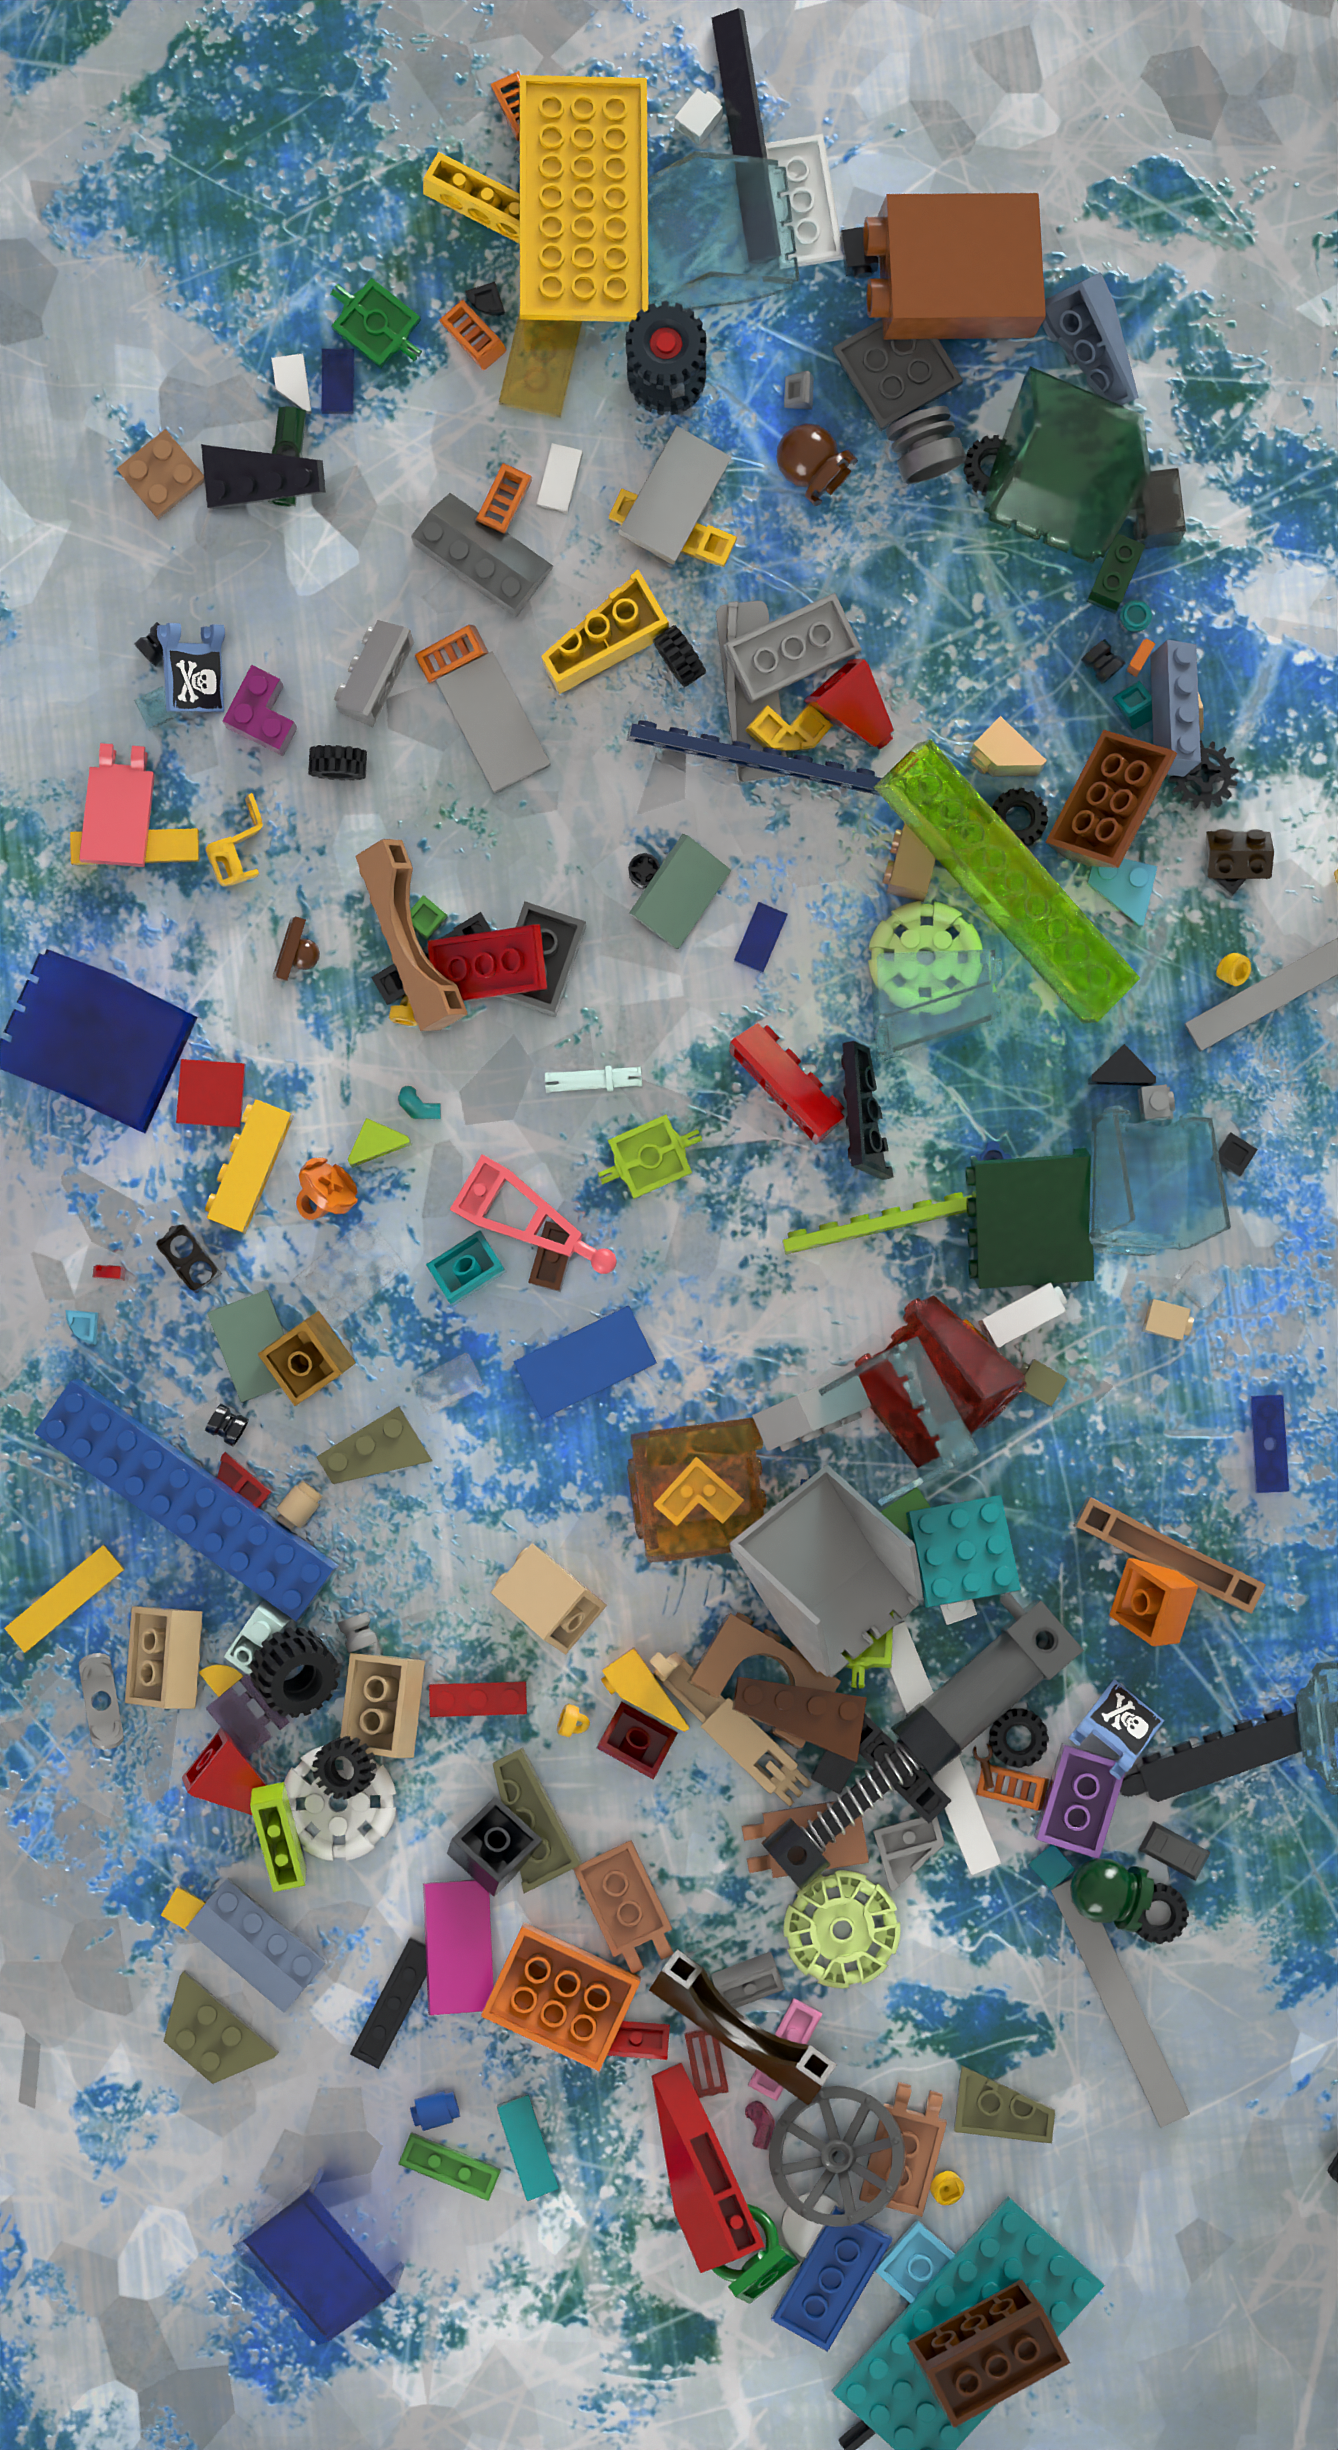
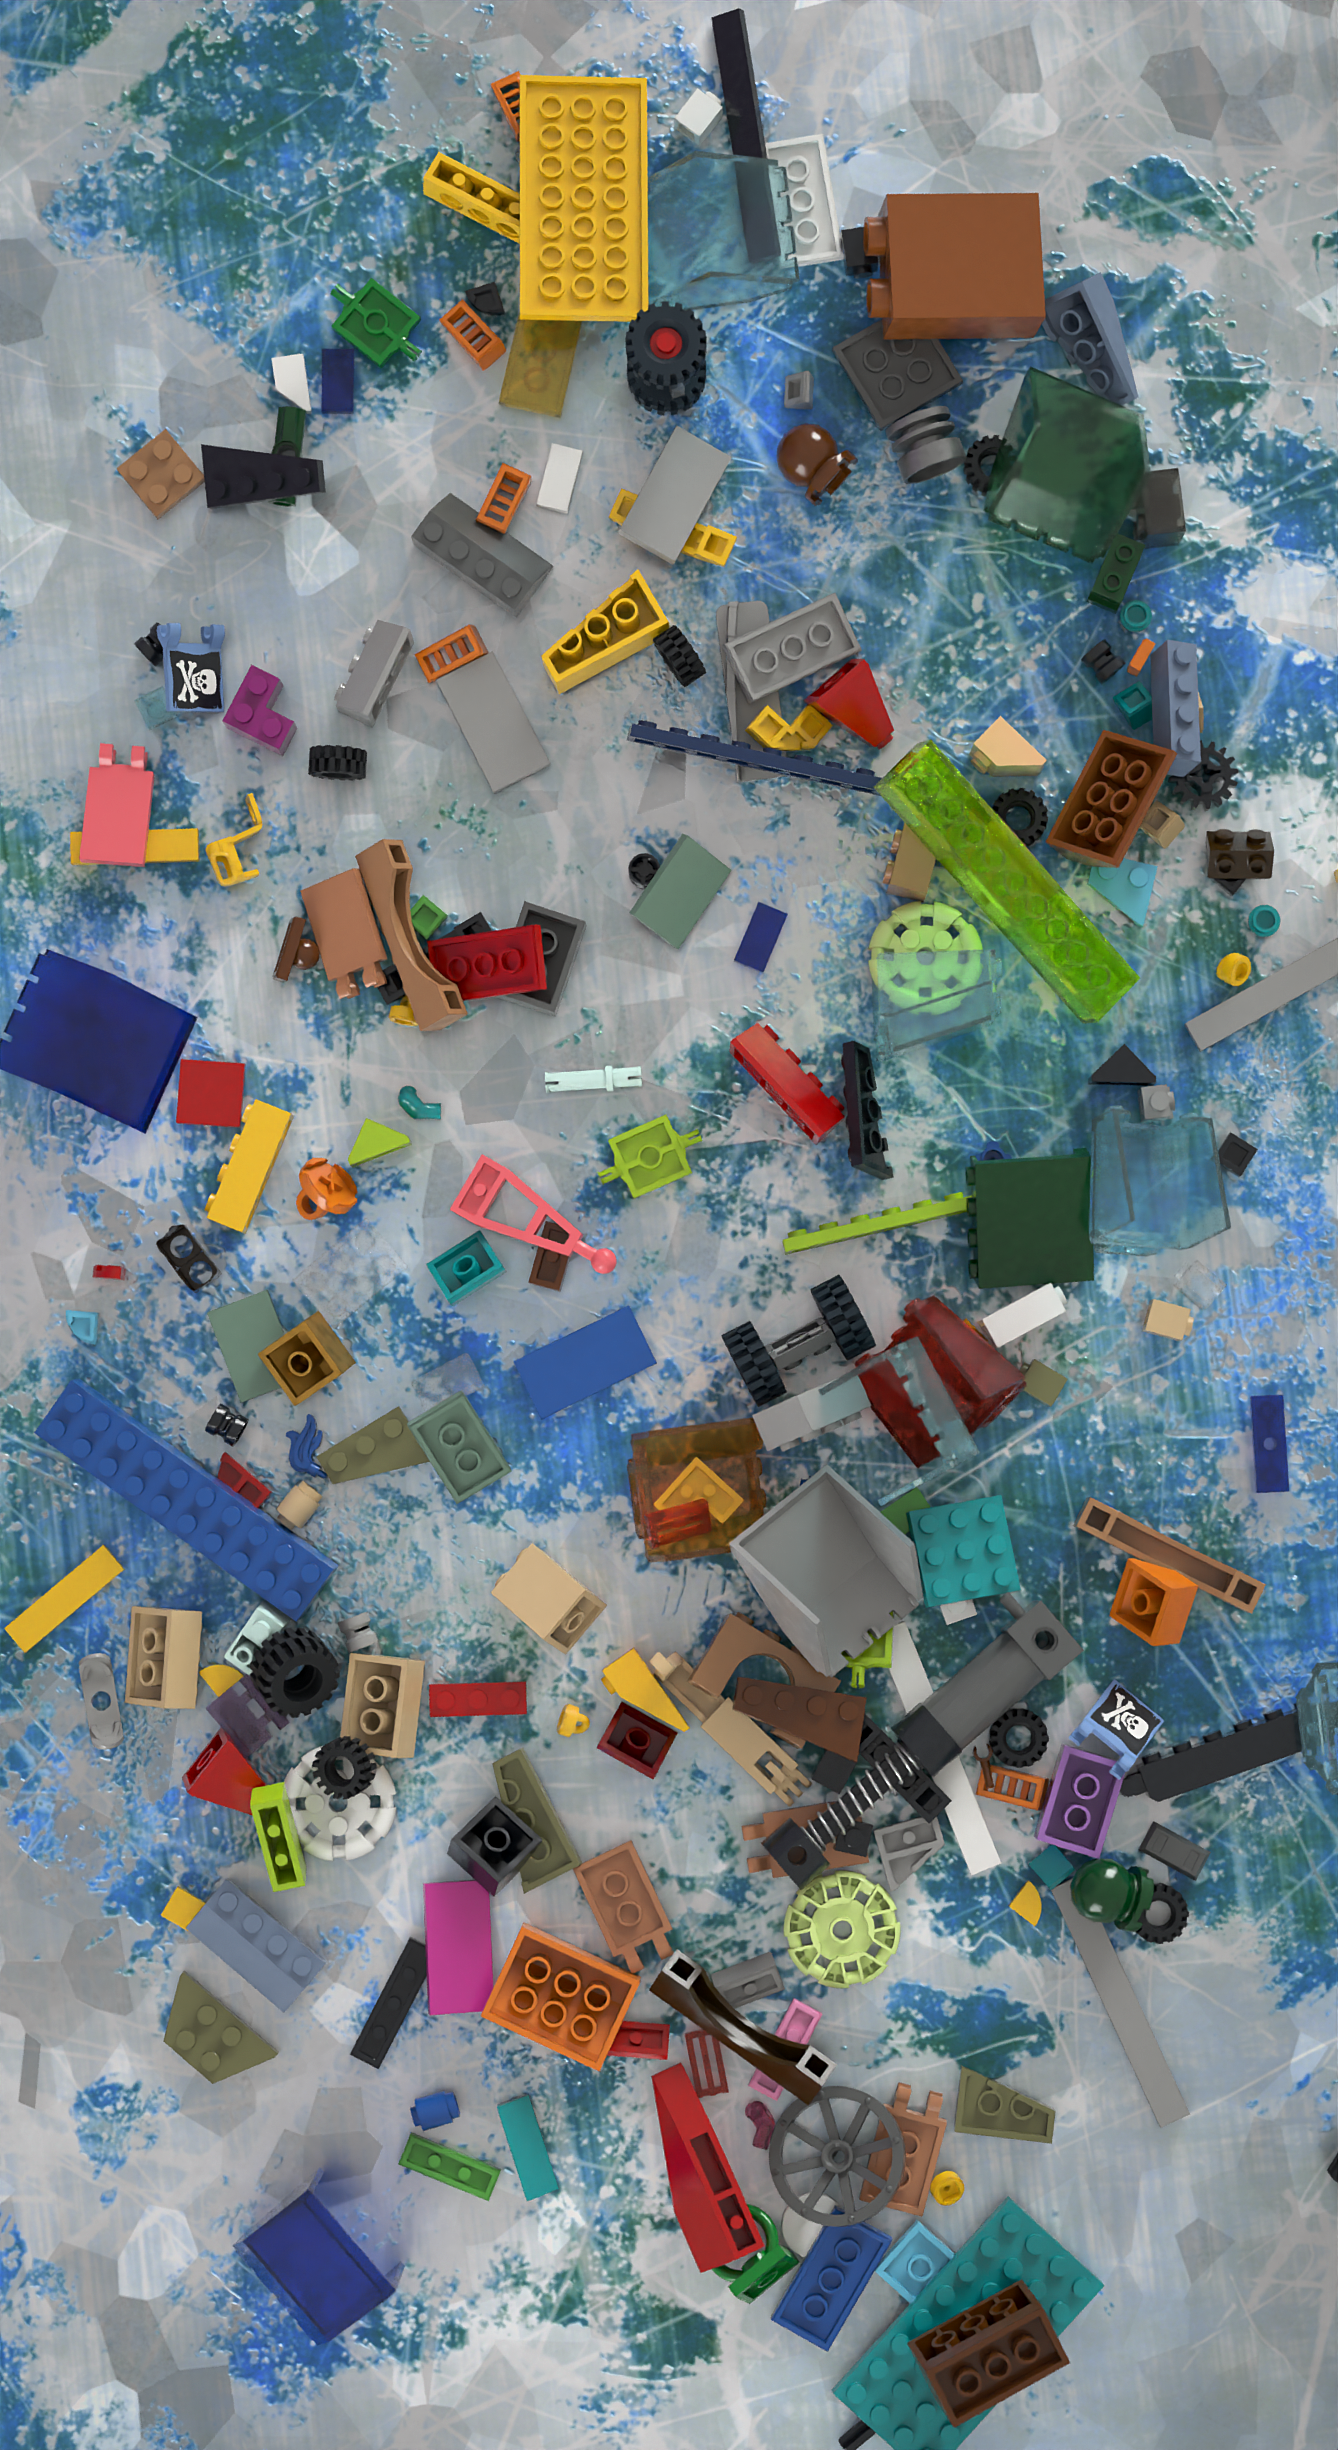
none -> blue piece [286,1414,327,1479]
none -> nougat tile [300,868,388,999]
none -> sand green tile [407,1390,512,1504]
none -> clear red tile [644,1498,712,1548]
none -> black plate [721,1275,876,1407]
none -> black plate [834,1820,873,1857]
none -> yellow tile [1008,1880,1042,1926]
none -> tan slope [1139,800,1185,849]
none -> teal plate [1248,905,1281,937]

